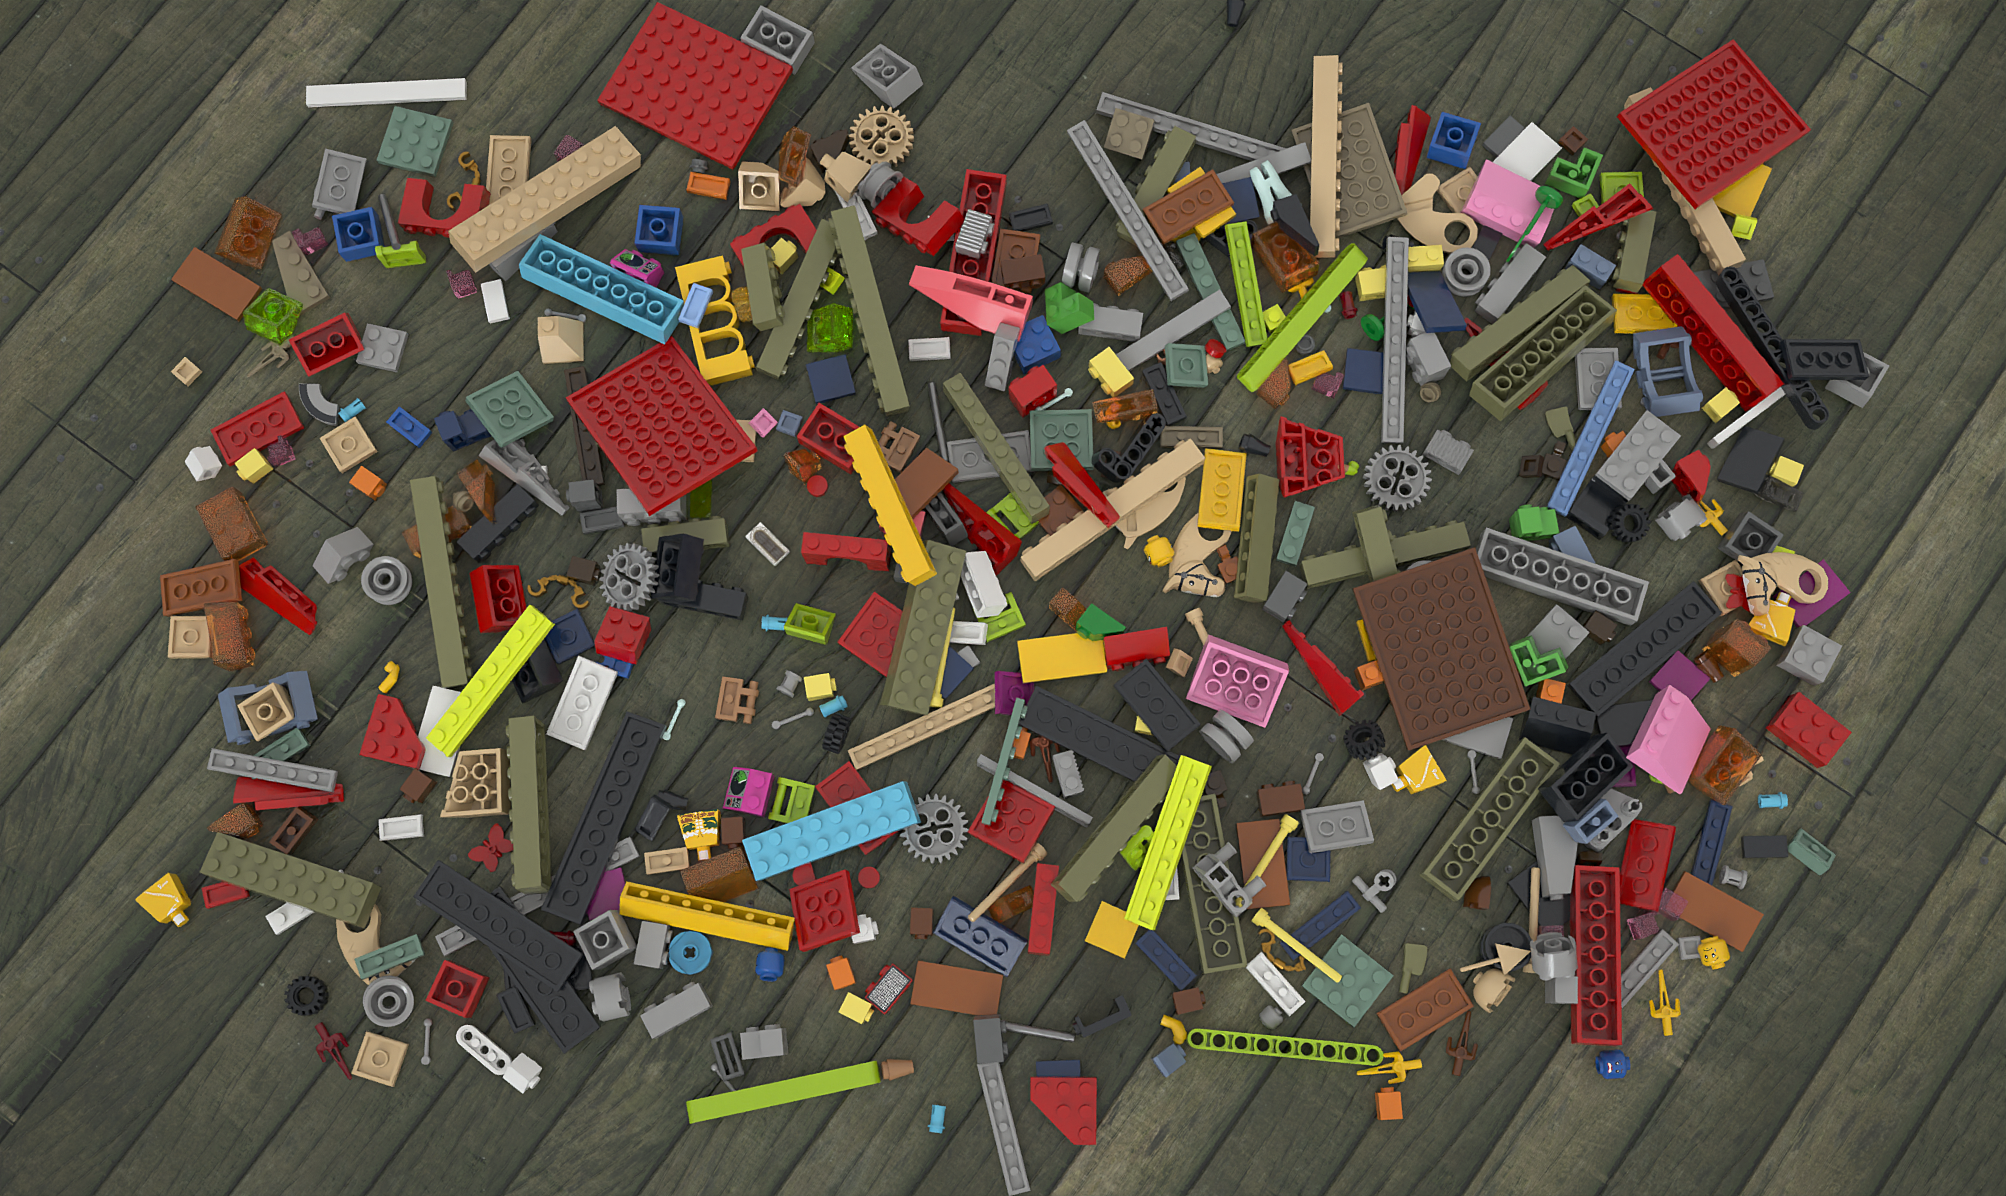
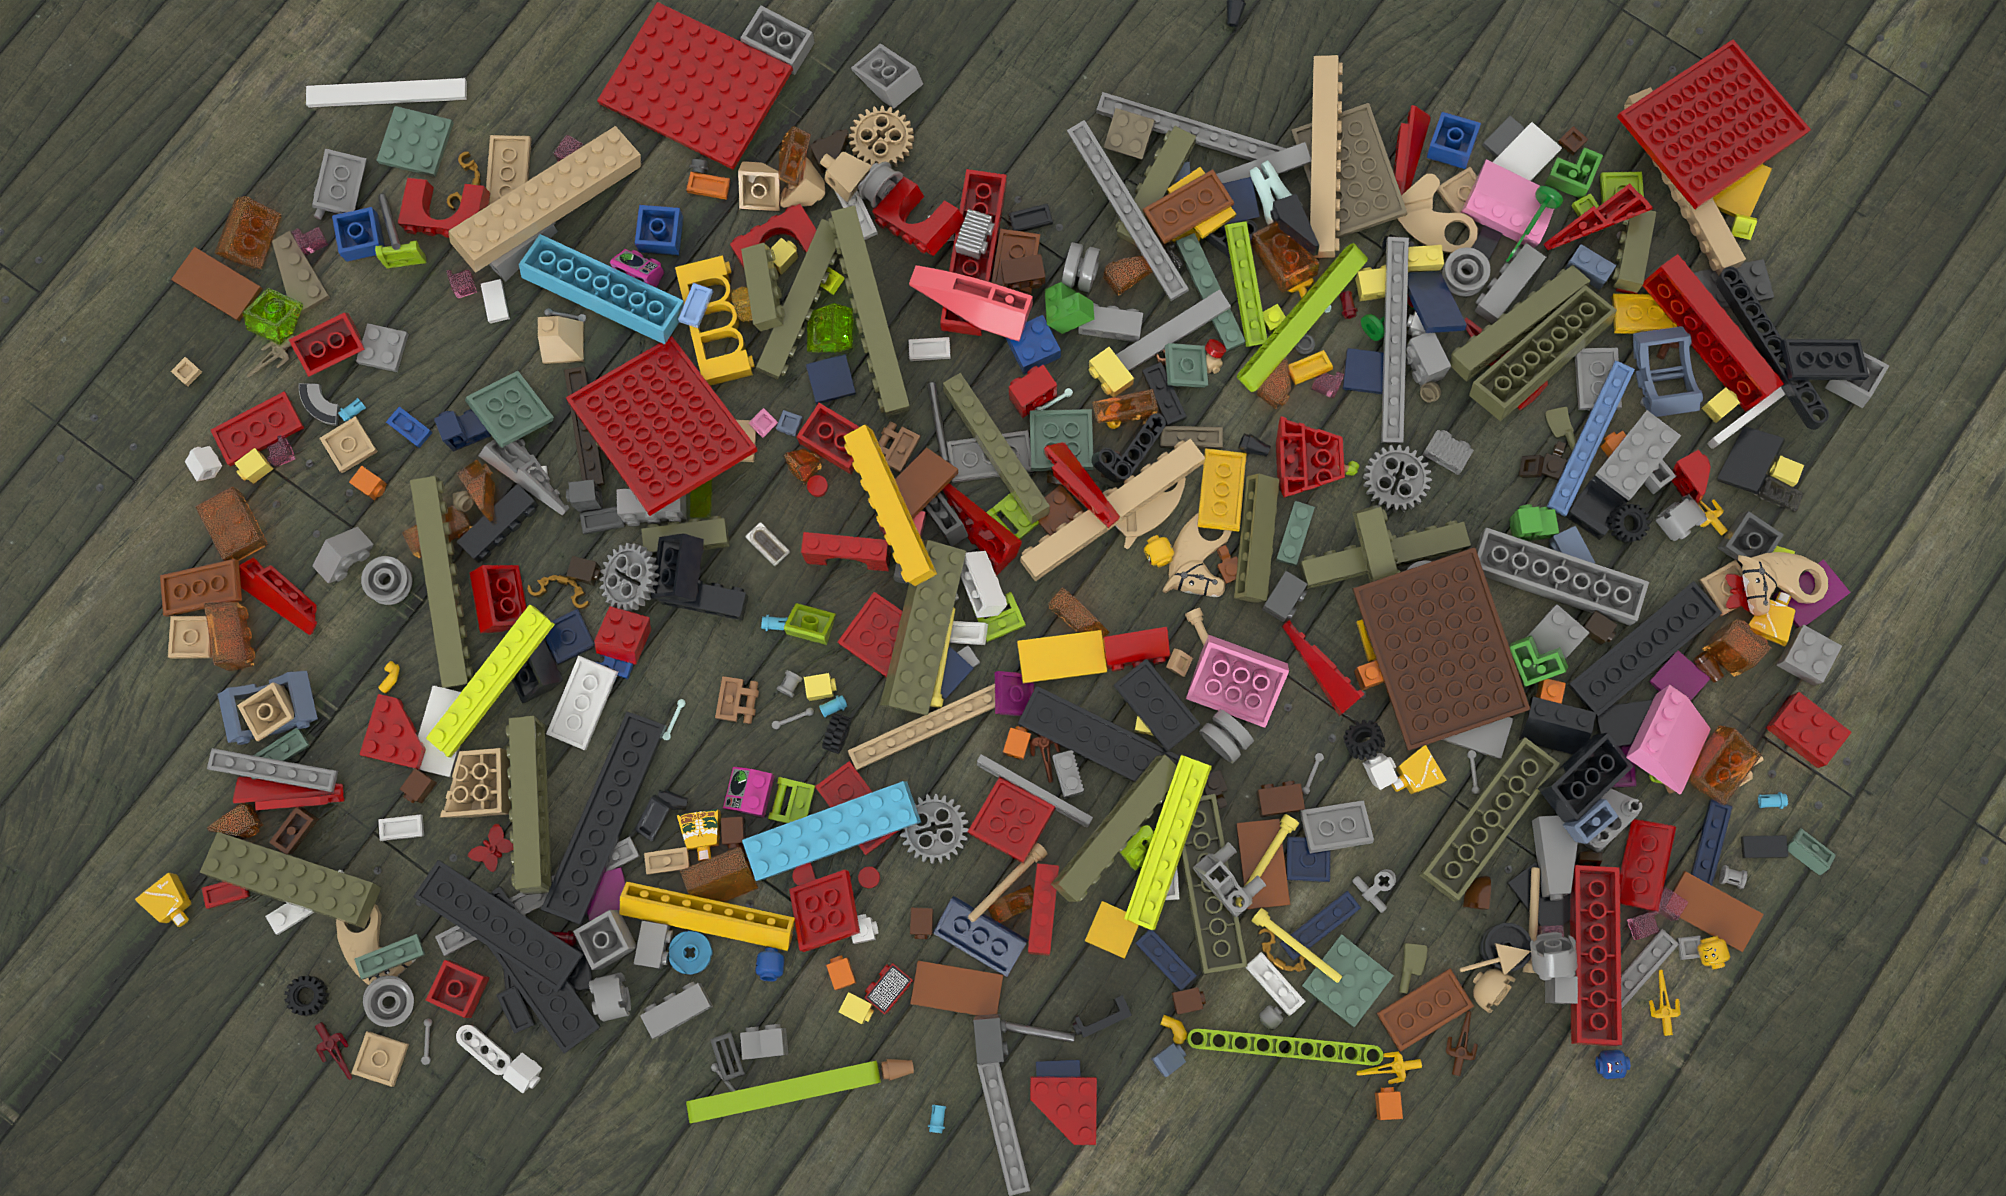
sand green plate [981,698,1028,826] -> none
light grey arch [985,322,1020,391] -> none
green slope [1075,603,1126,641] -> none

